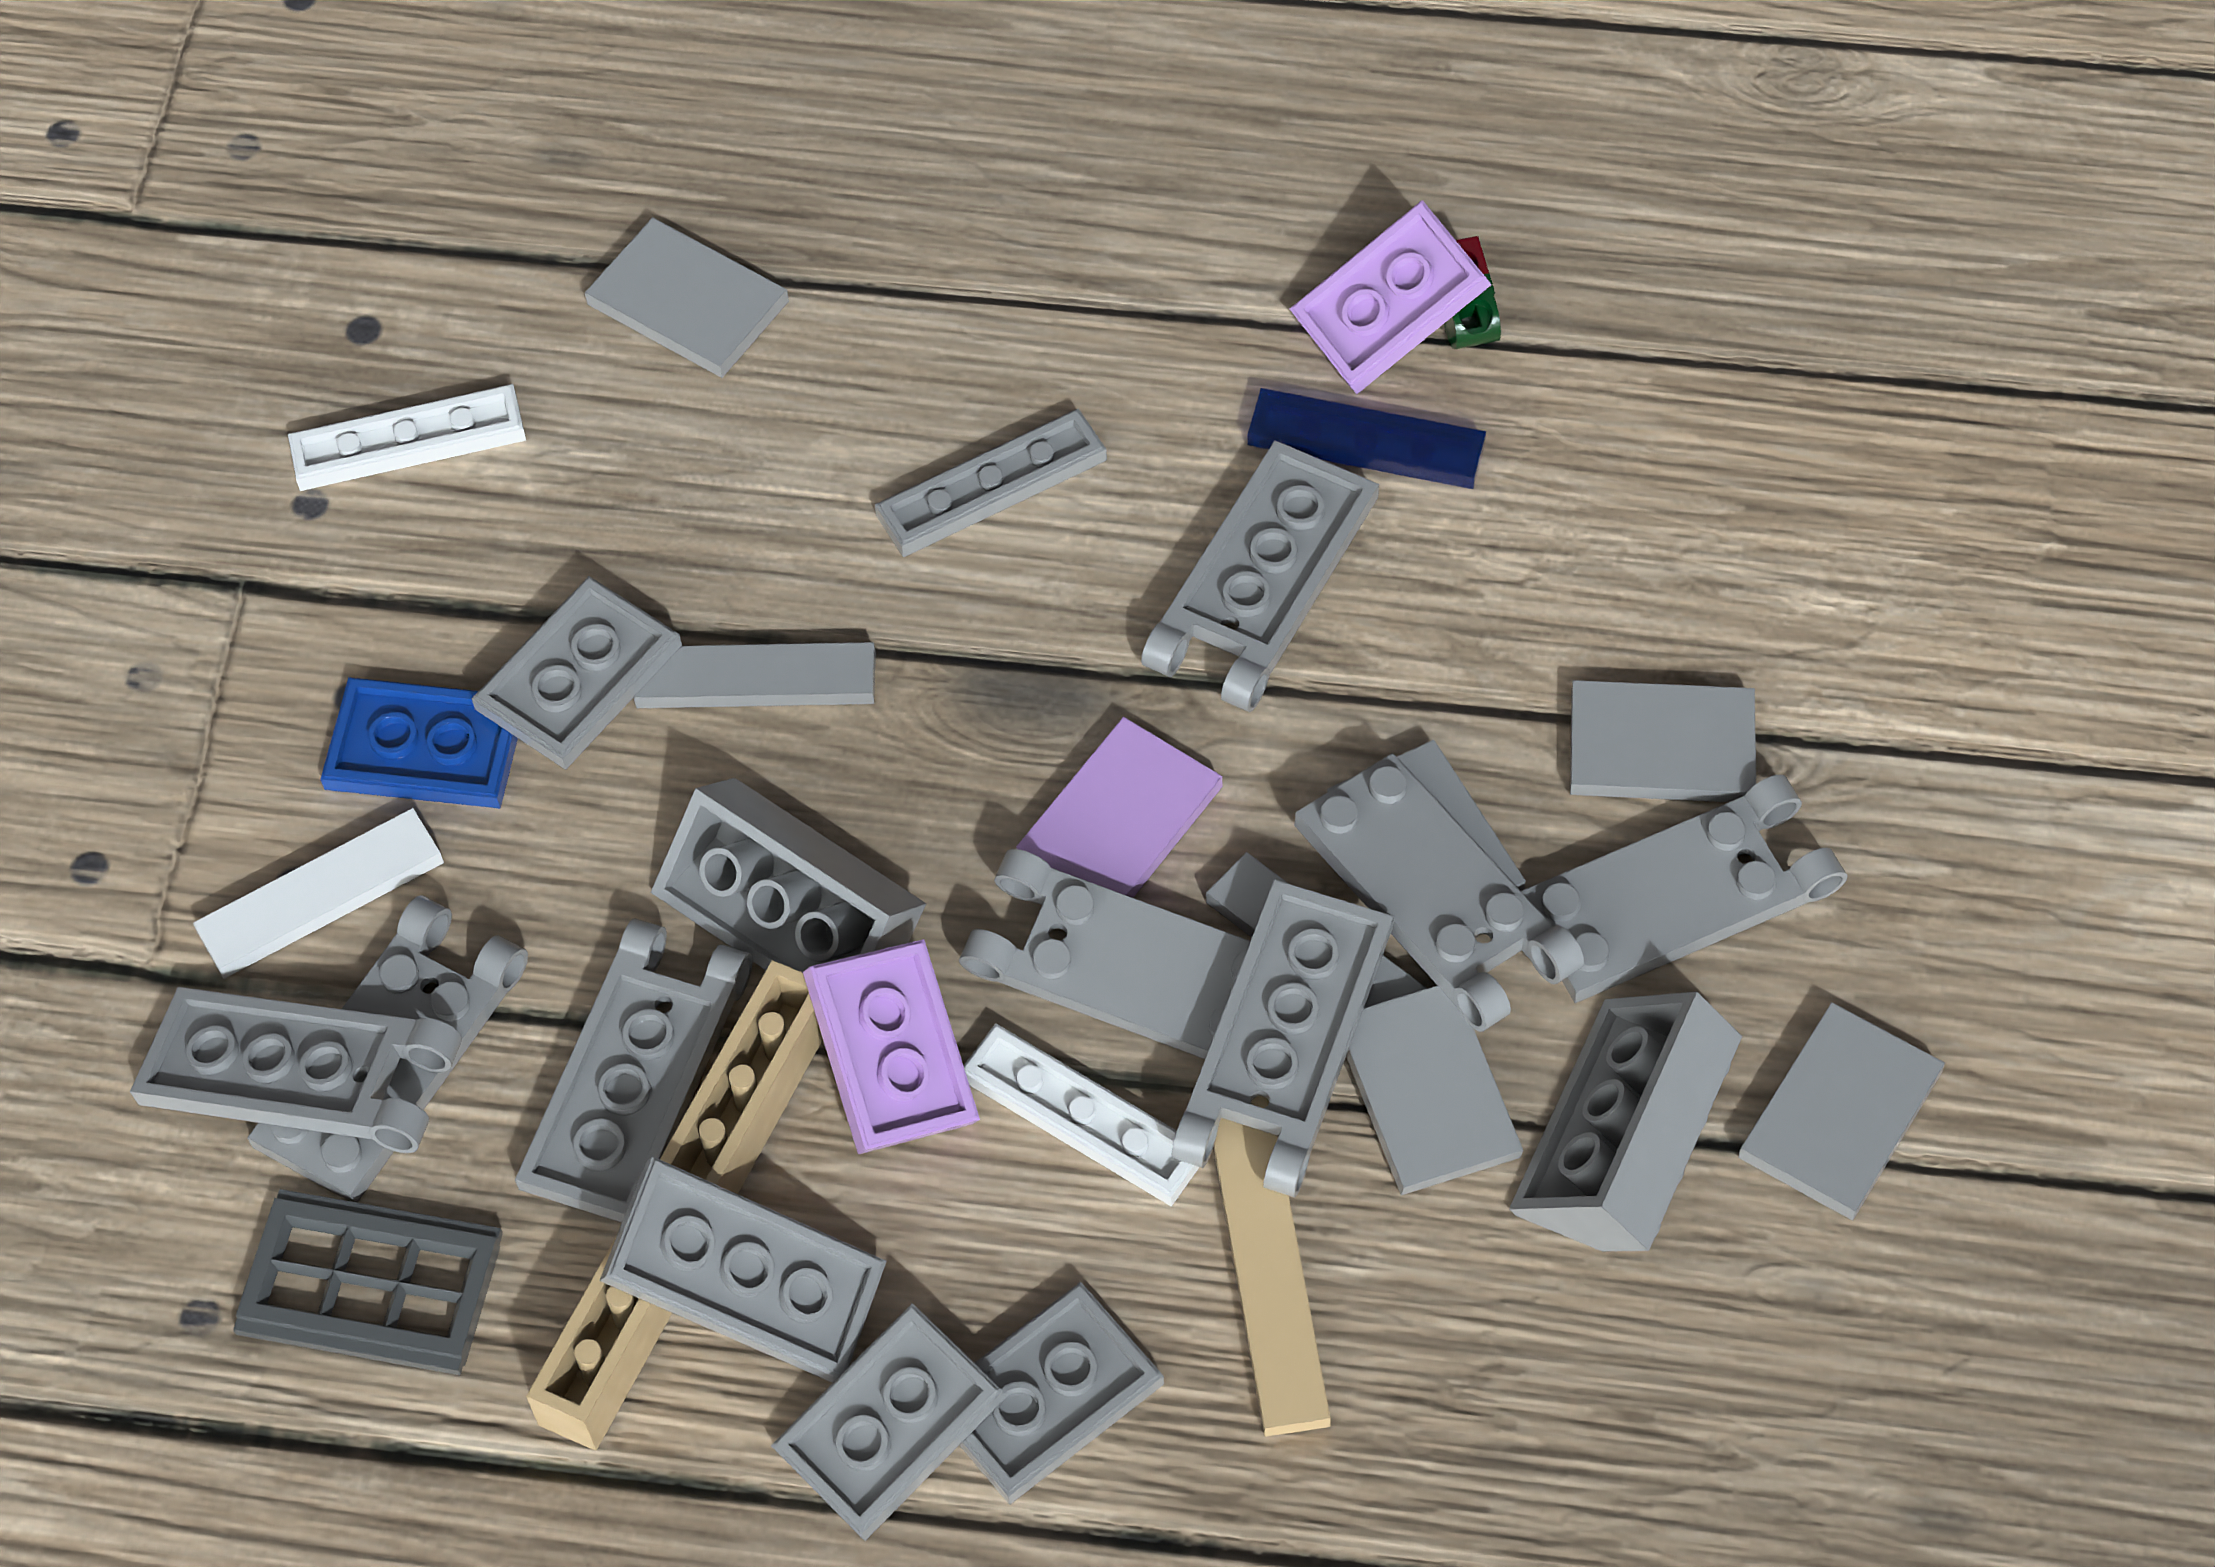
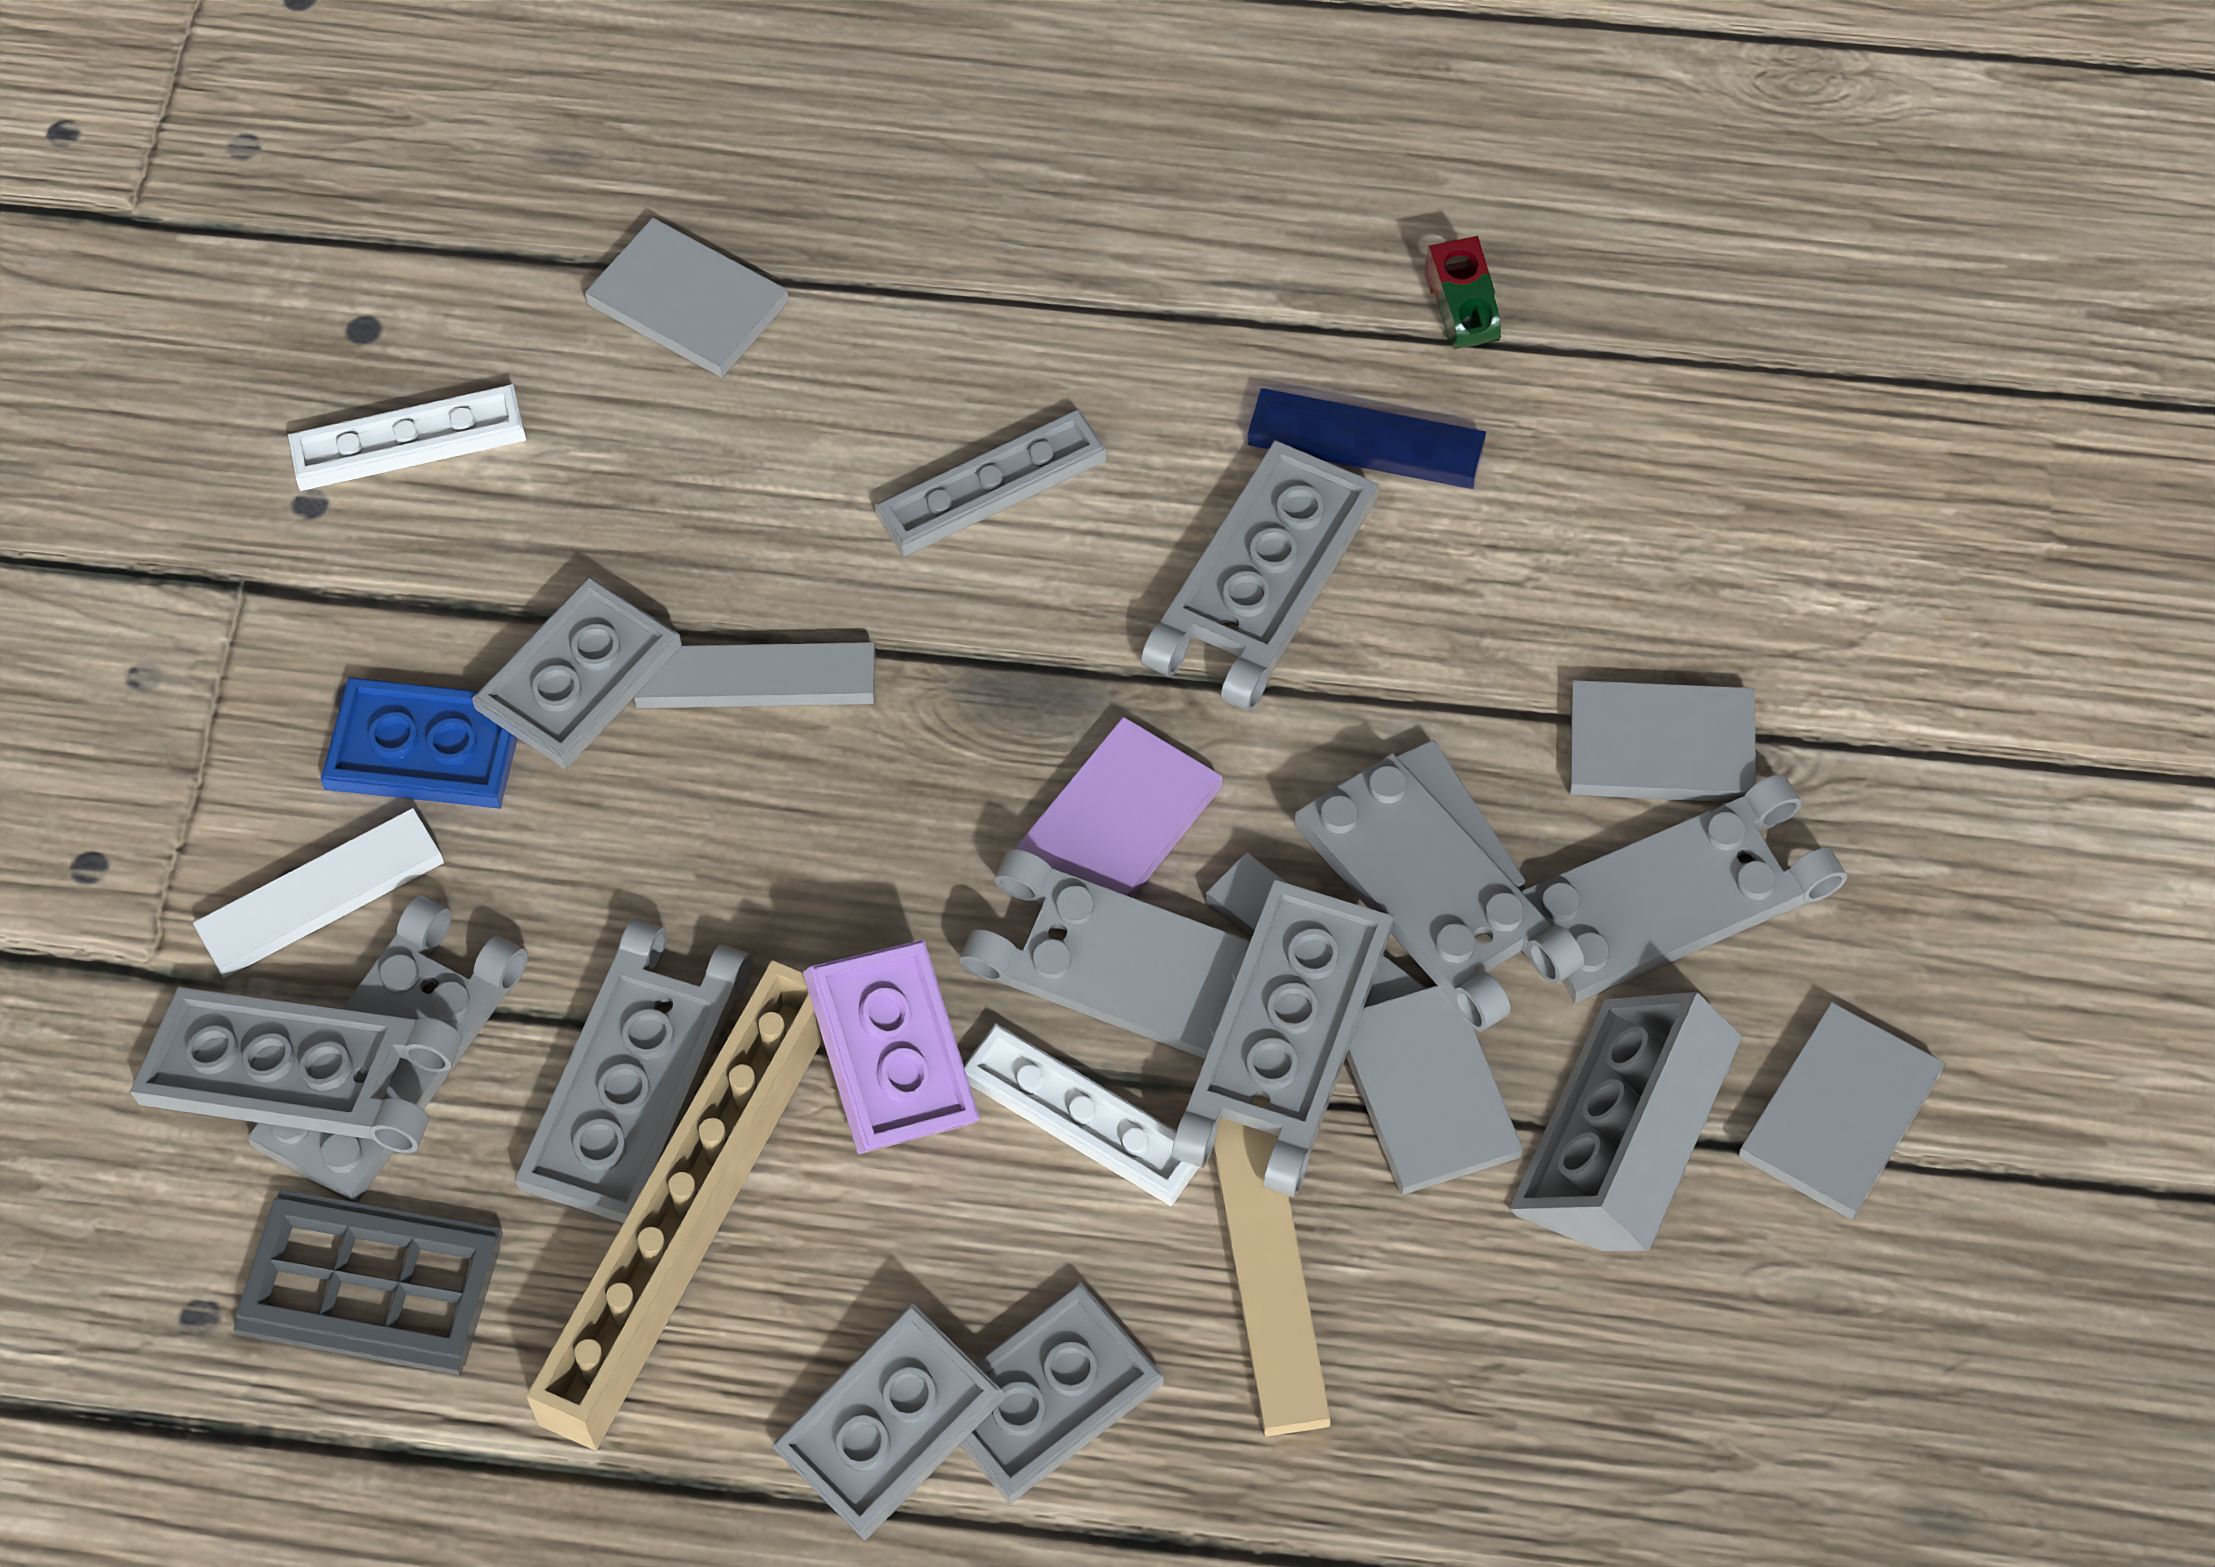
light grey tile [599,1156,887,1383] -> none
light grey slope [650,778,927,972] -> none
lavender tile [1290,200,1491,394] -> none

